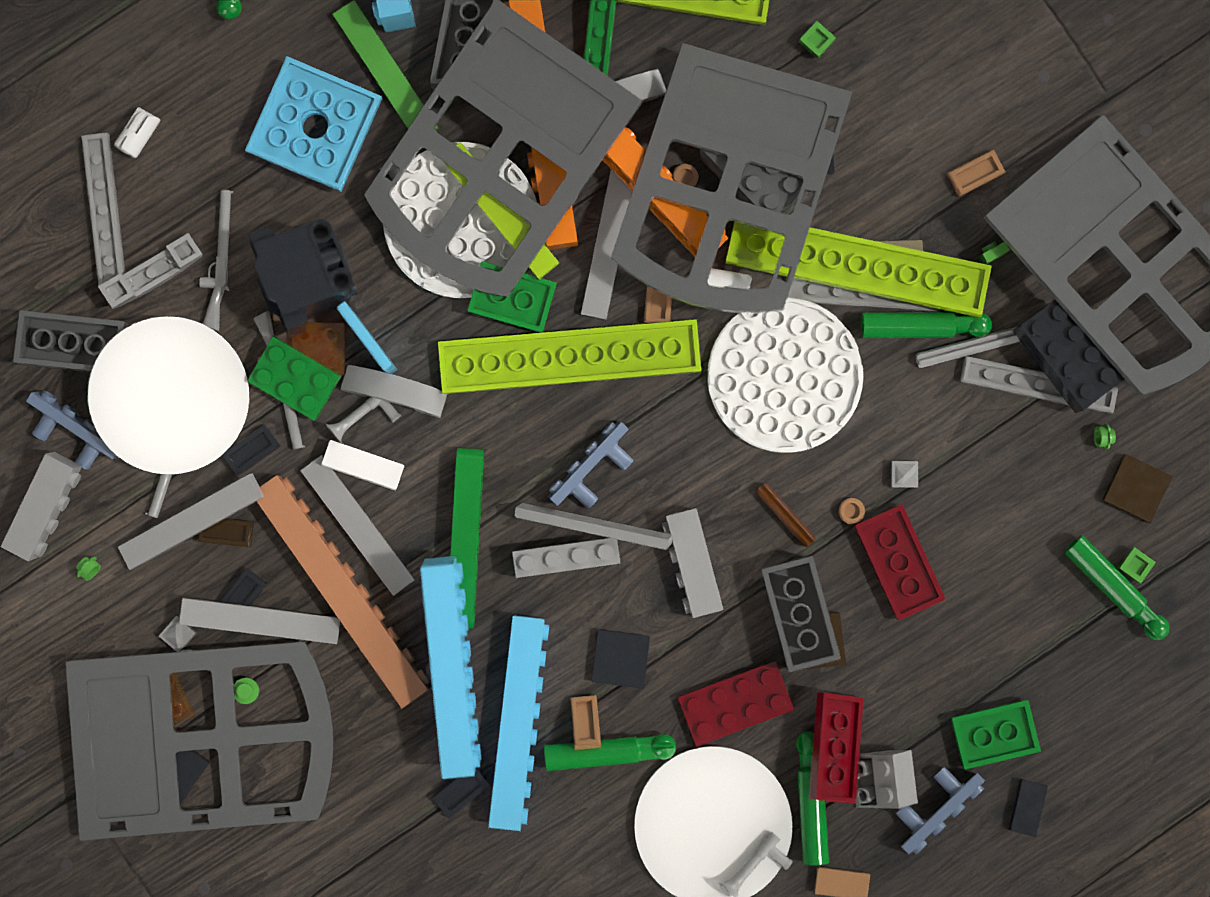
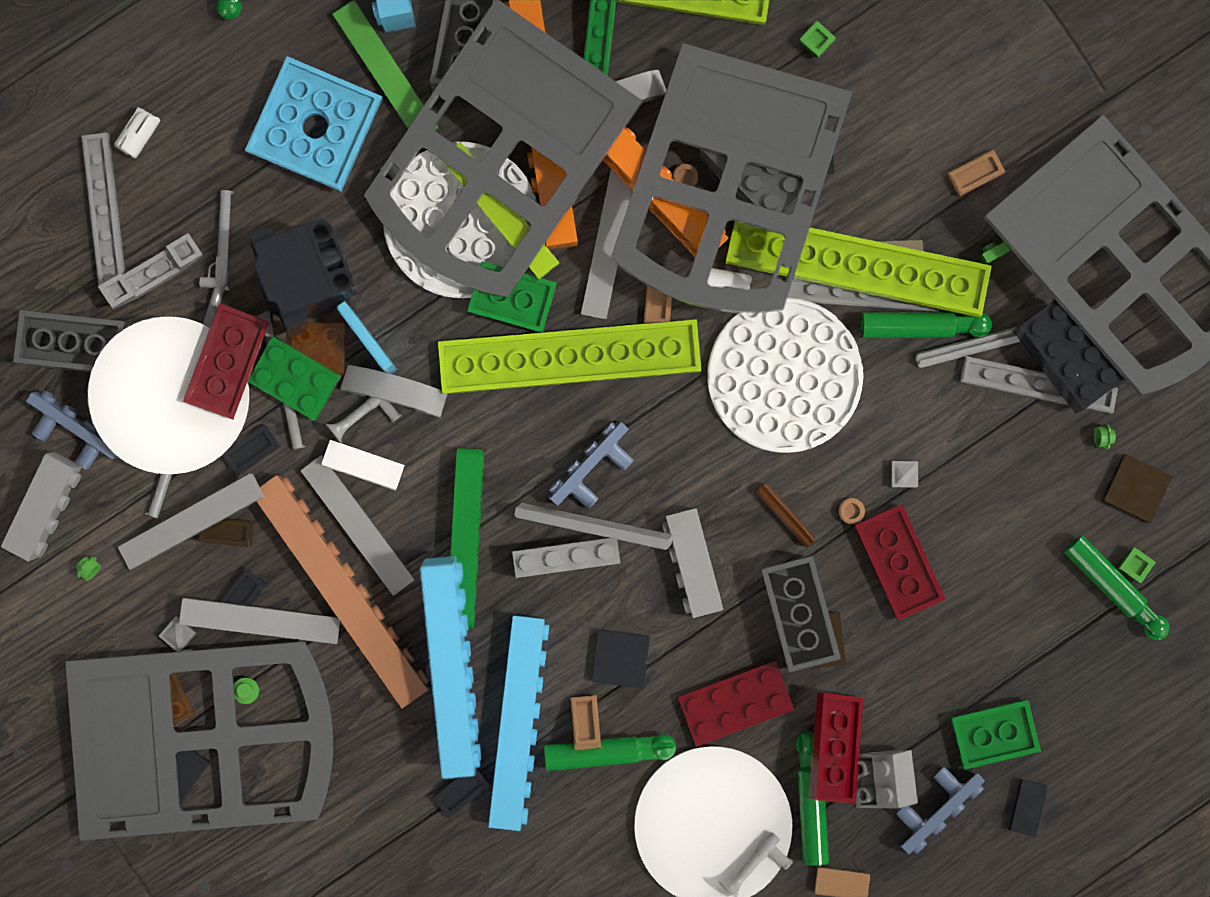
none -> dark red plate [183,303,269,420]

